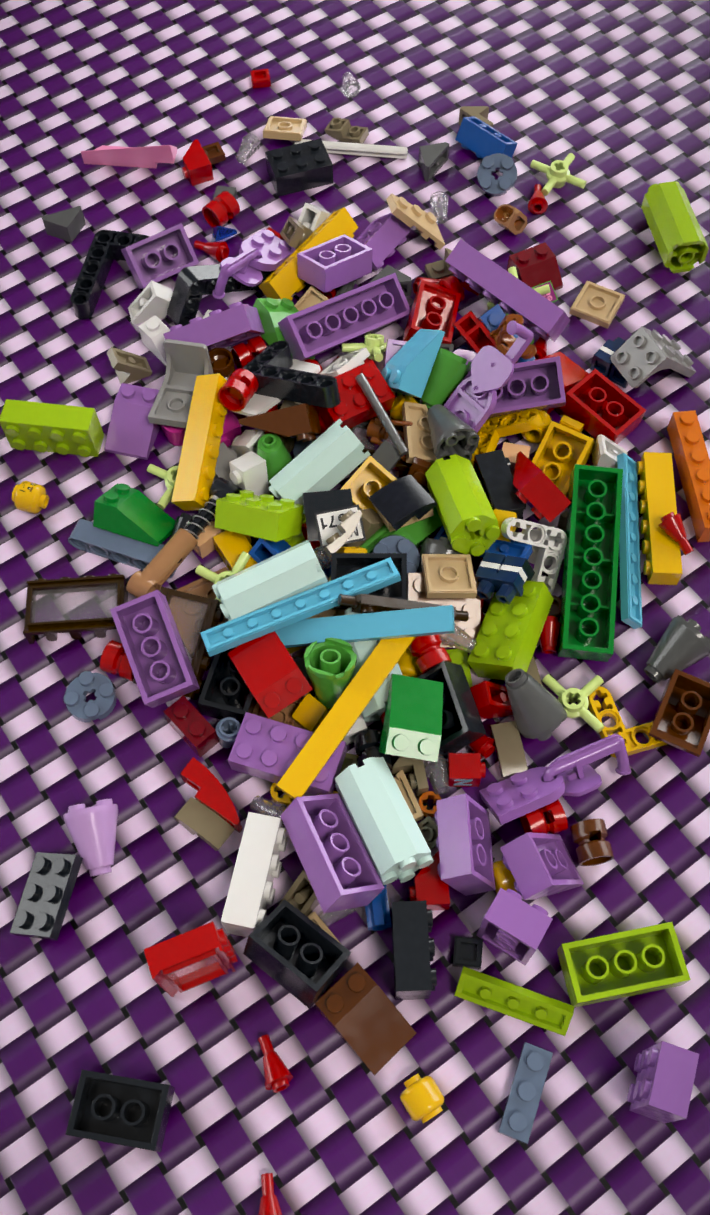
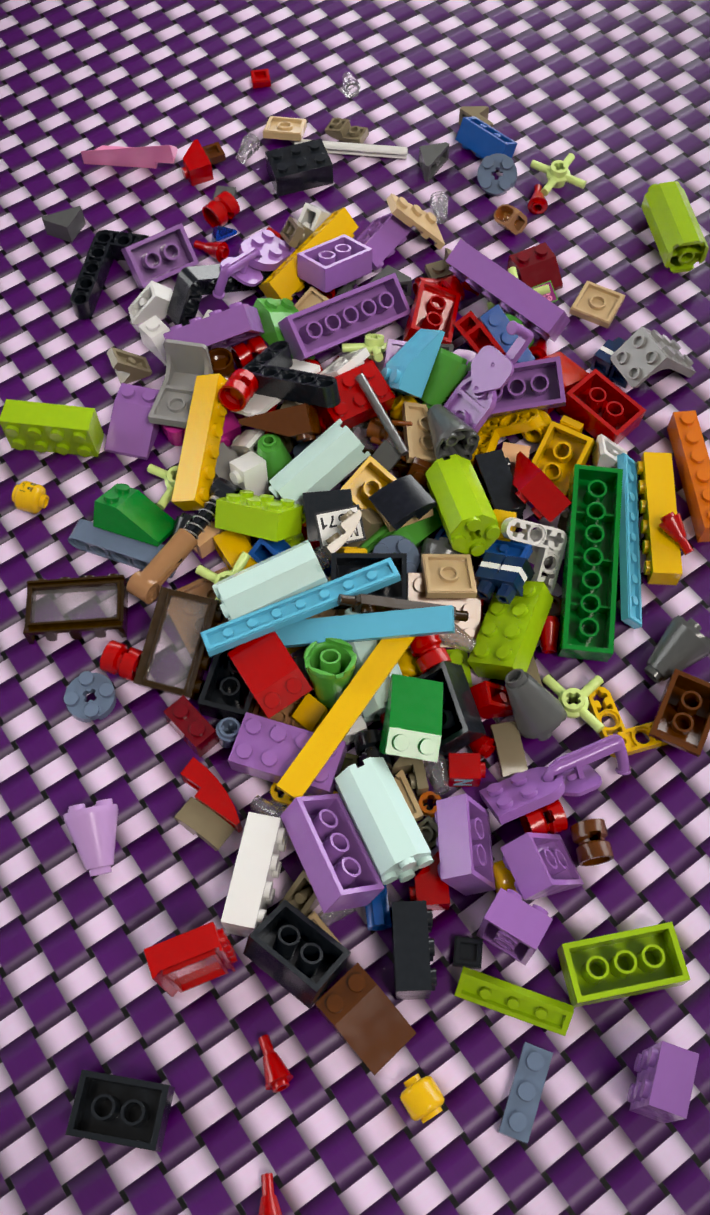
plate [10,852,83,940] -> none
medium lavender brick [110,590,200,708] -> none
dark orange helmet [490,314,537,363] -> none

